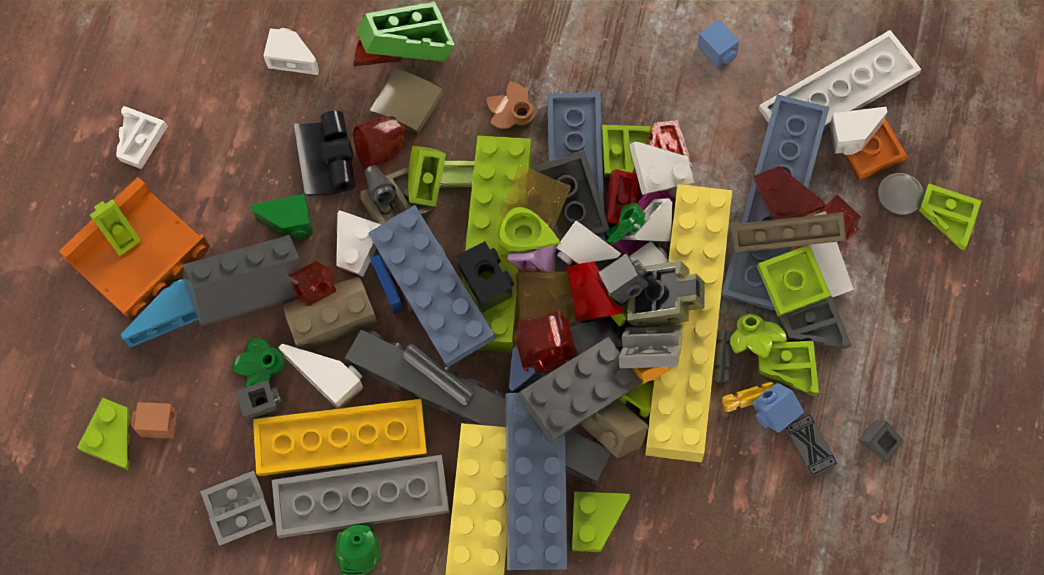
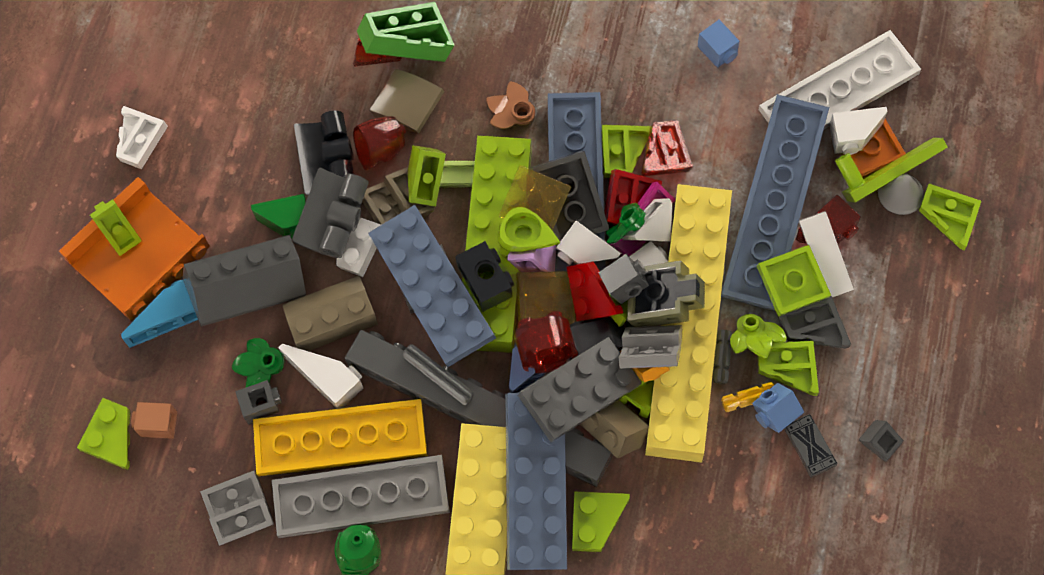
white slope [263,28,319,75] -> none
clear red brick [288,261,337,306] -> none
dark grey cone [364,165,396,205] -> none
blue tile [370,254,403,314] -> none
white wing [629,142,695,195] -> none
dark tan tile [731,212,846,253] -> none
clear red wing [753,166,825,220] -> none
none -> dark grey panel [292,168,369,258]
none -> lime piece [835,138,948,202]

